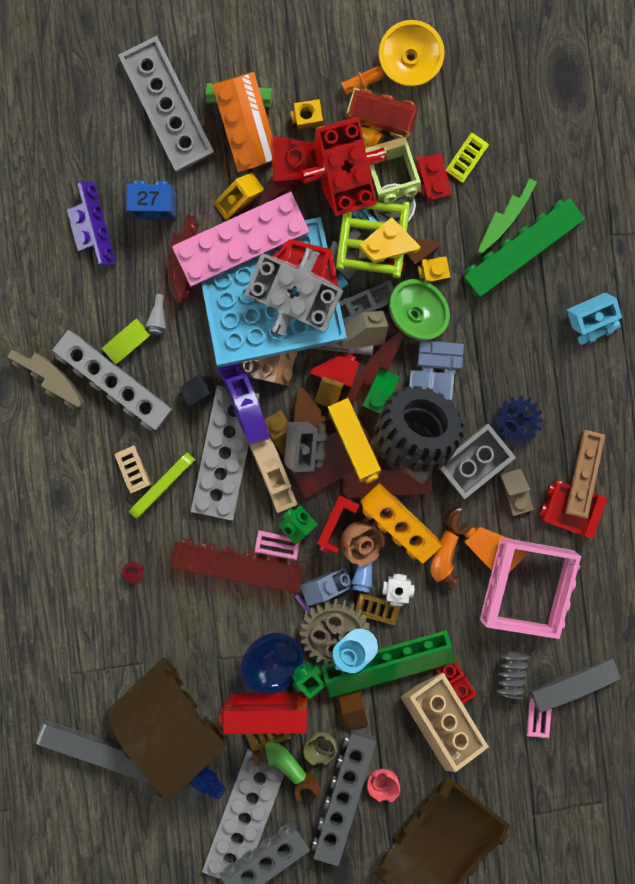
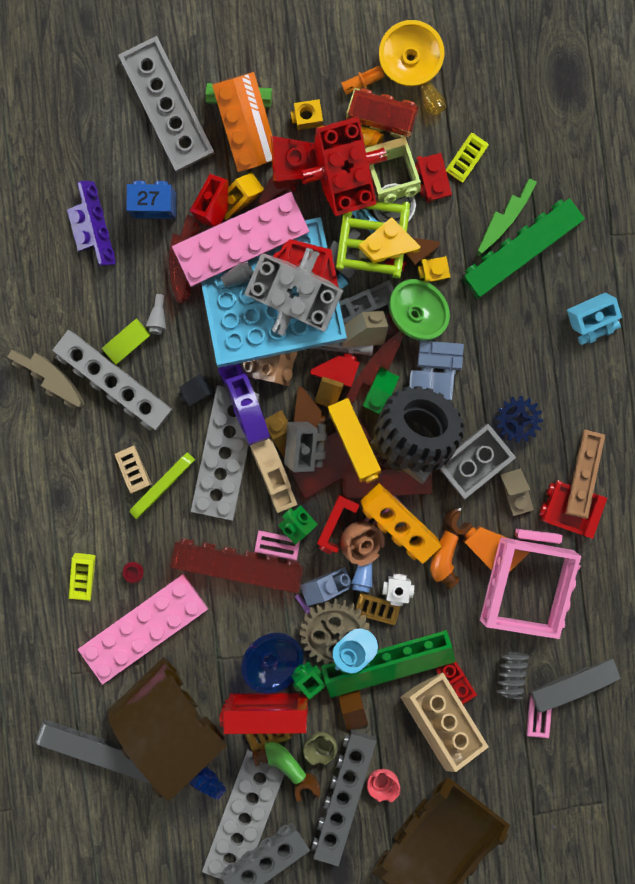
none -> neon yellow slope [69,553,96,601]
none -> bright pink plate [78,574,208,684]
none -> red slope [190,174,228,227]
none -> dark grey cone [221,261,253,288]
none -> clear yellow cone [420,81,447,116]
none -> bright pink tile [515,529,562,544]

